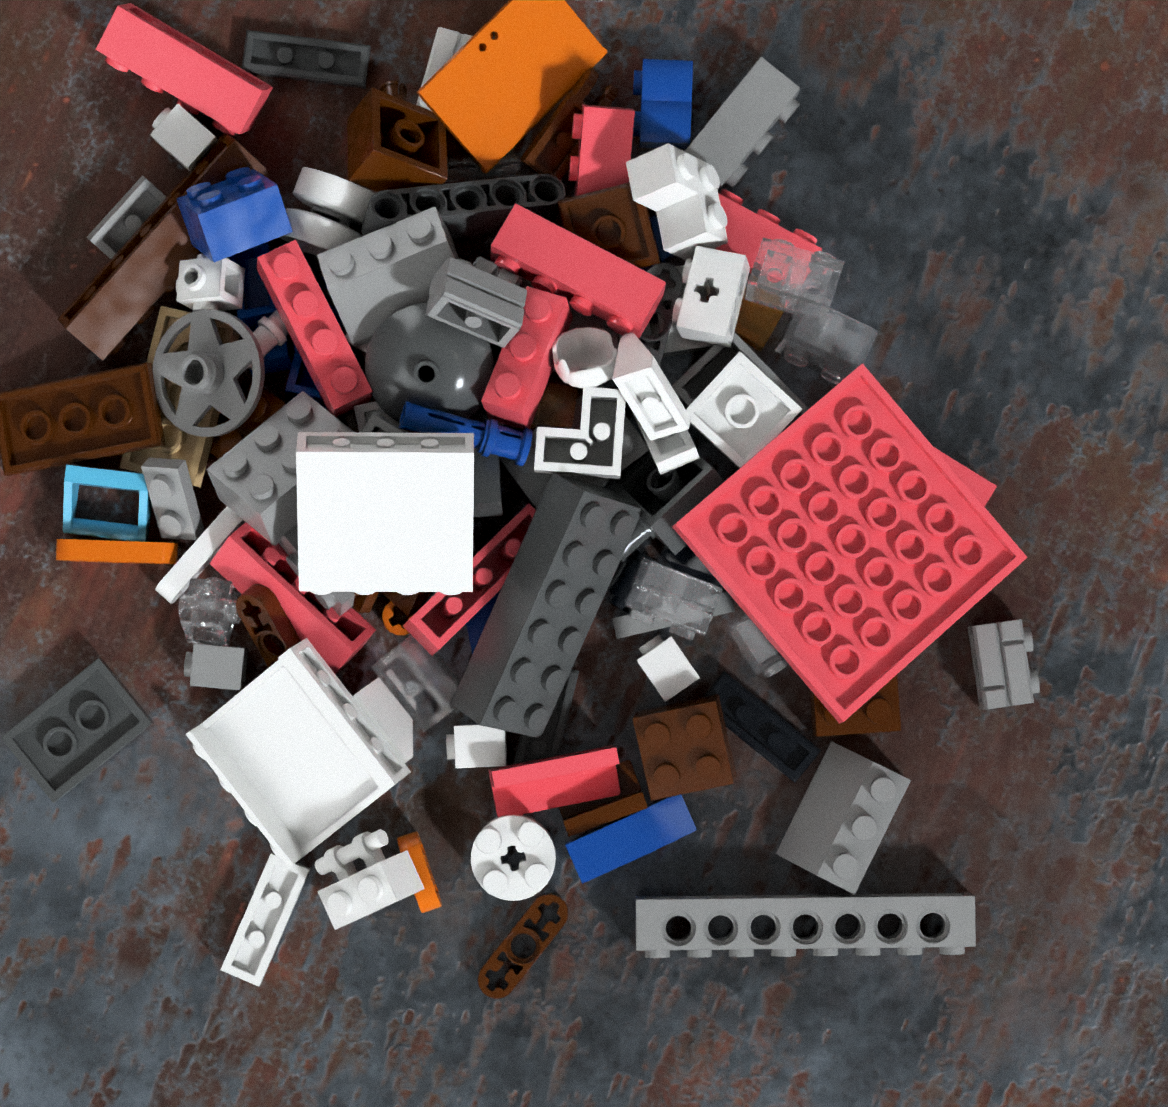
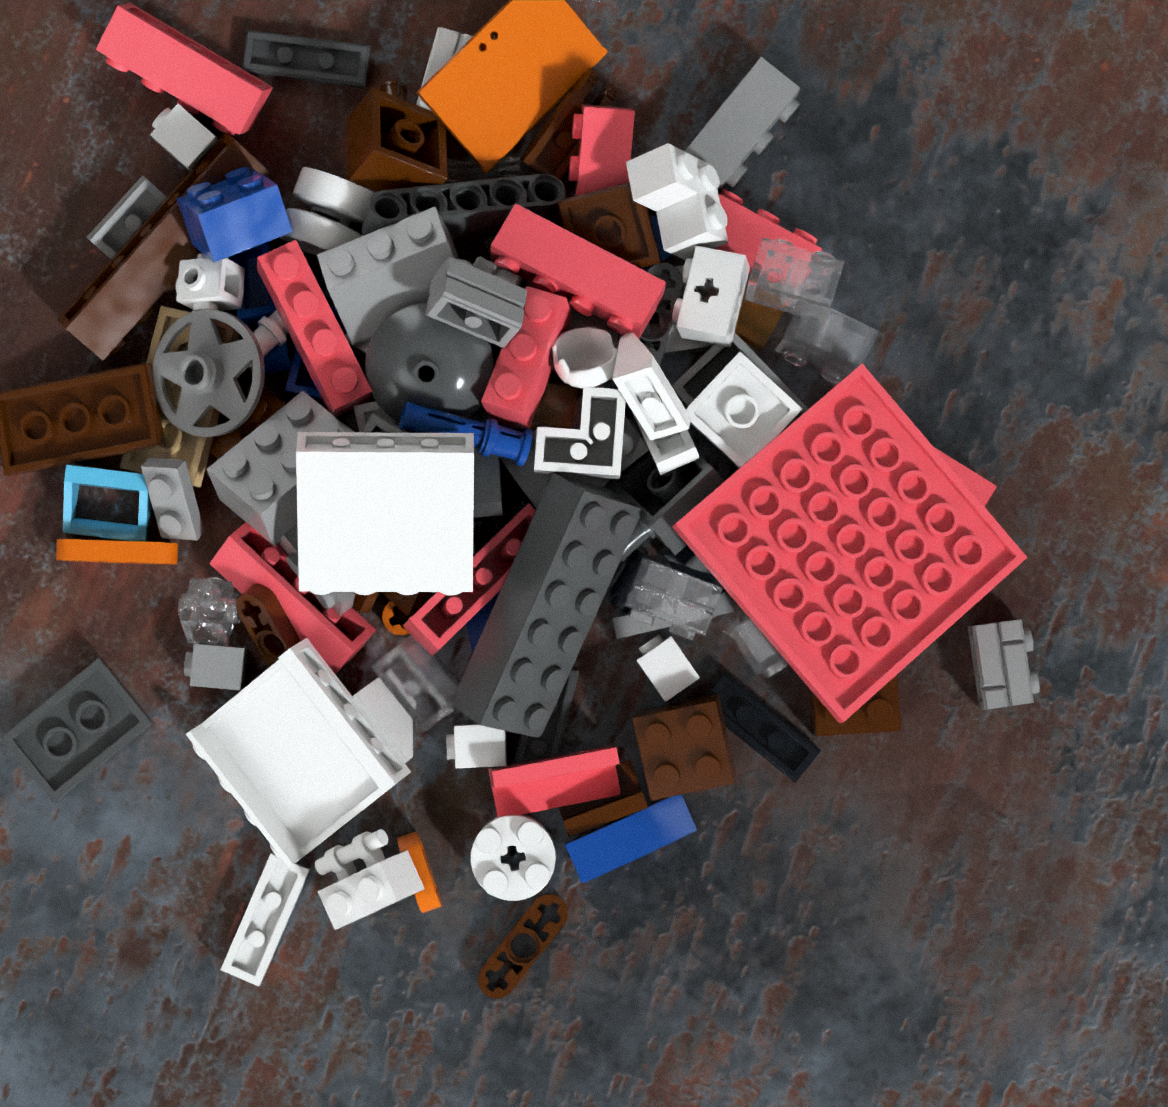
white beam [155,506,245,604] -> none
blue brick [633,59,693,149] -> none
light grey brick [635,893,976,958] -> none
light grey slope [775,741,911,895] -> none

